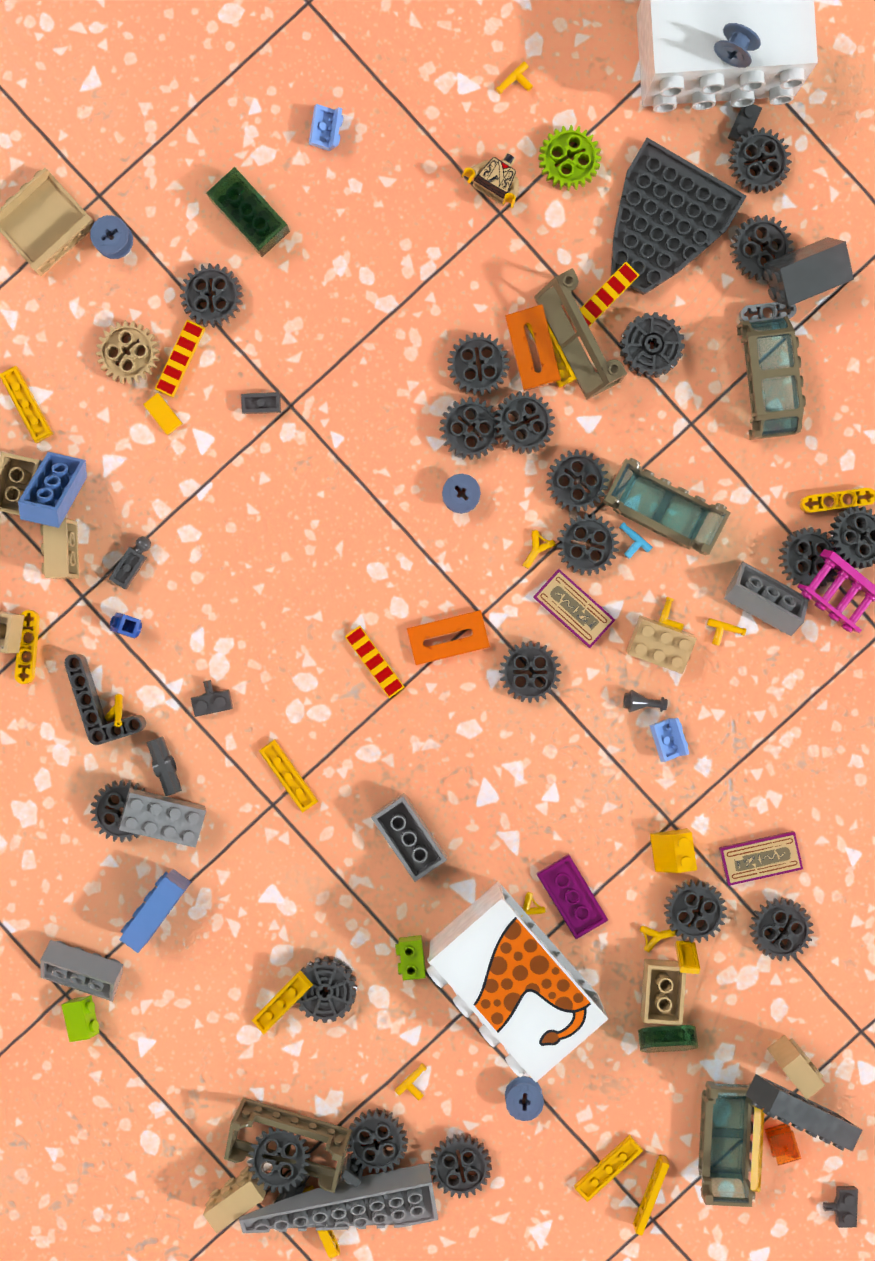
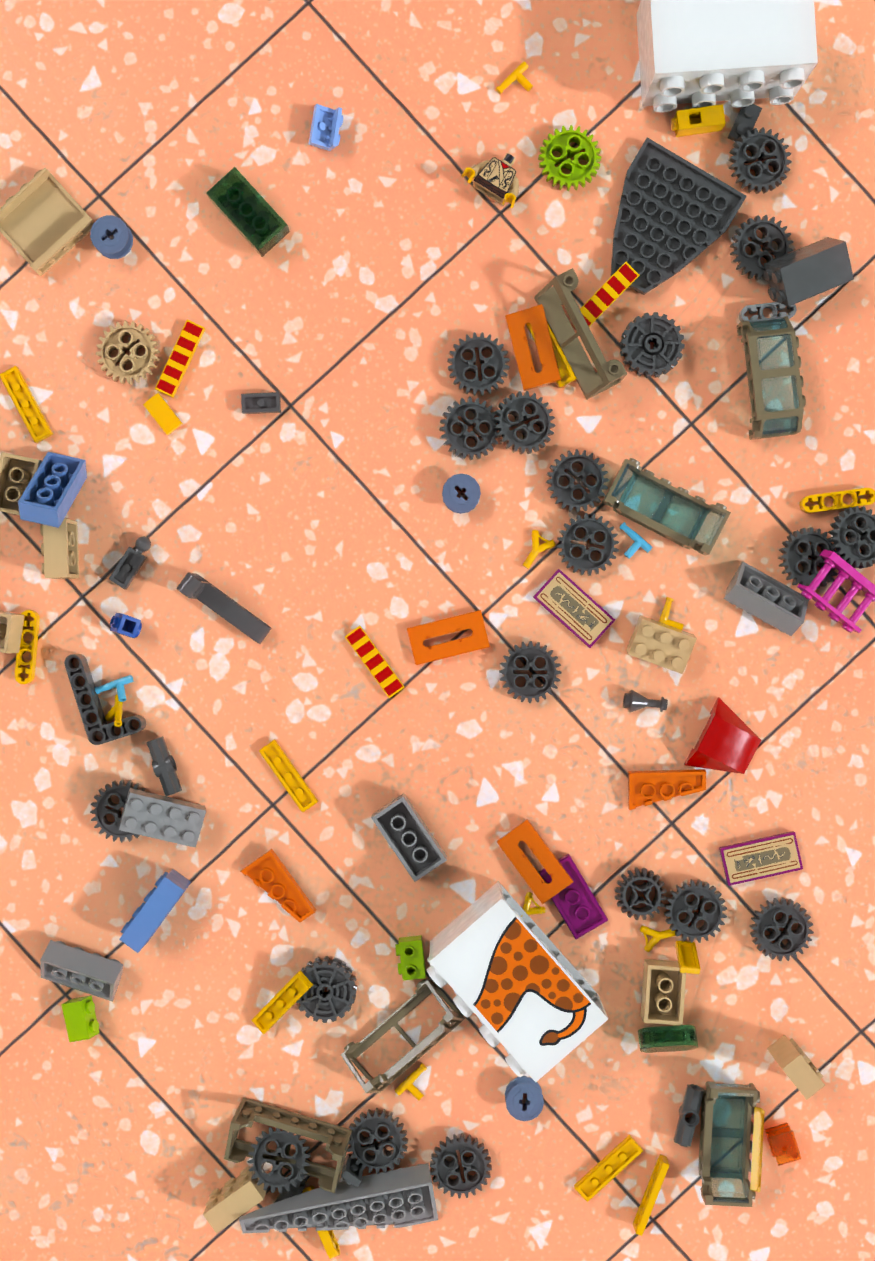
dark grey gear [180,263,244,328] -> none
dark grey plate [191,680,233,717] -> none
light blue bracket [650,718,689,762] -> none
yellow slope [650,828,697,873] -> none
yellow piece [707,618,746,646] -> none
sand blue piece [714,23,761,68] -> none
dark grey brick [746,1074,862,1152] -> none
dark grey plate [823,1186,858,1228] -> none
none -> medium azure piece [95,675,134,702]
none -> dark grey beam [176,572,272,644]
none -> orange wing [240,849,316,923]
none -> dark tan windscreen [340,979,465,1093]
none -> orange piece [497,819,573,905]
none -> dark grey gear [614,868,667,920]
none -> orange wing [628,769,706,810]
none -> yellow brick [671,104,726,137]
none -> dark grey piece [674,1084,704,1147]
none -> red wedge [684,697,761,774]

